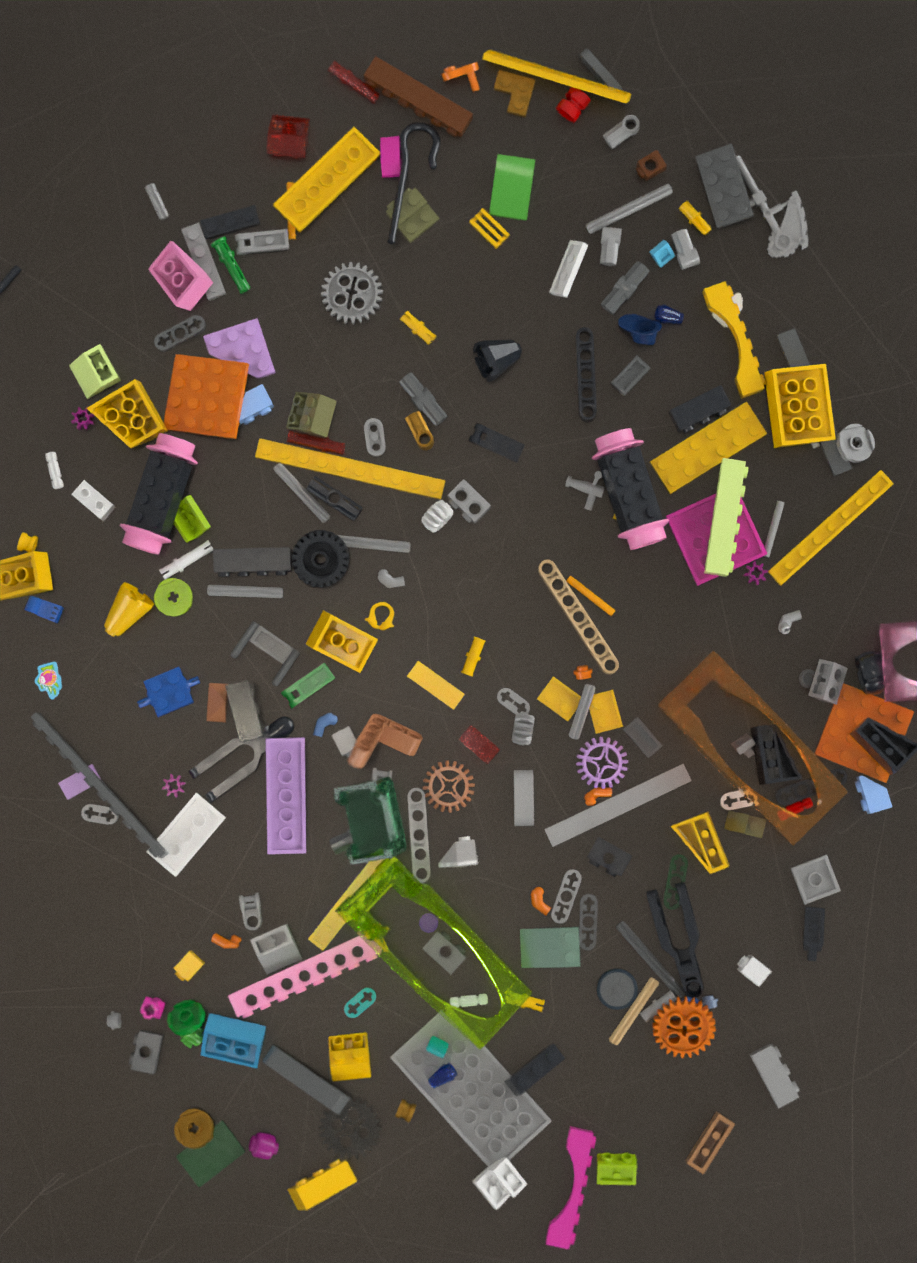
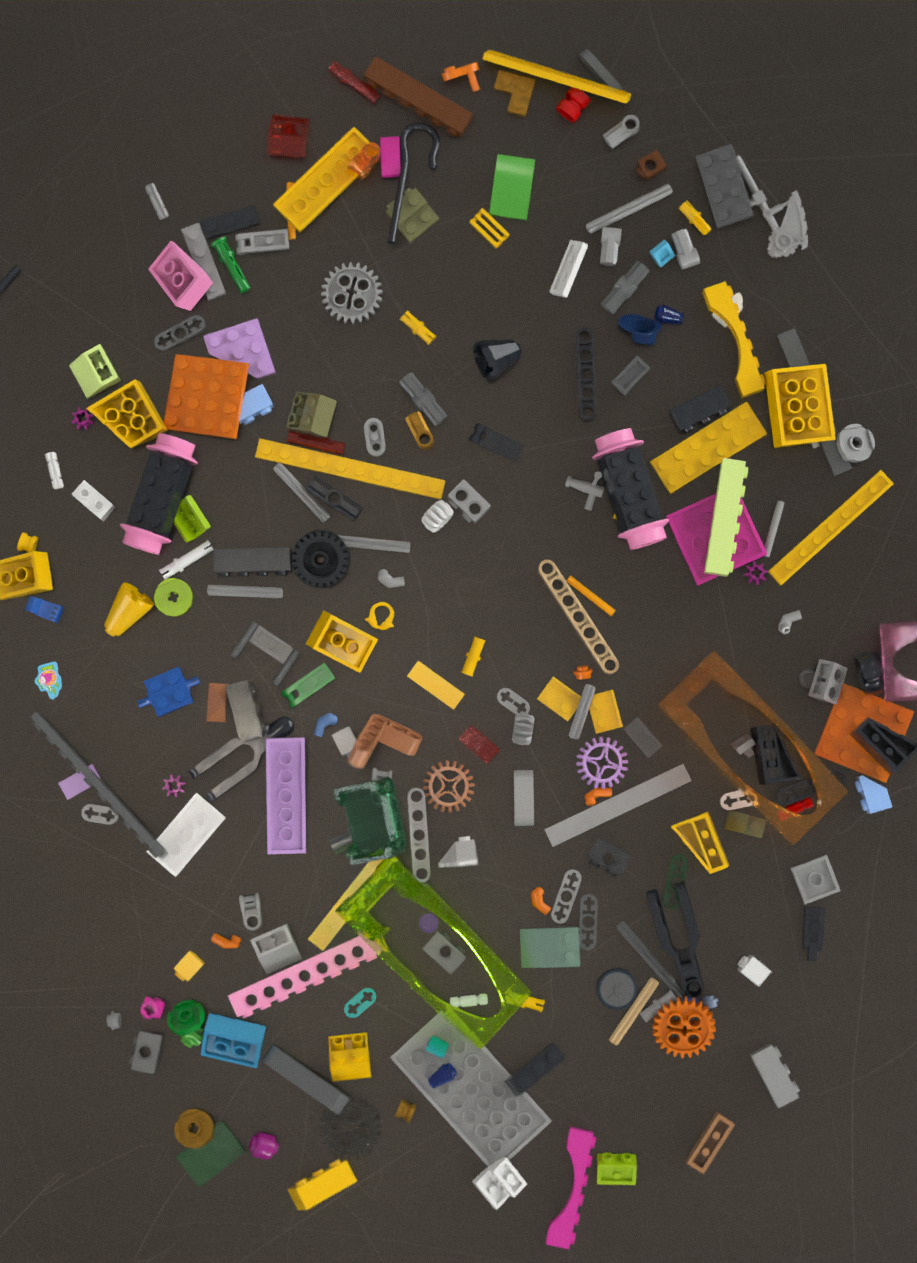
none -> clear orange piece [347,142,380,180]

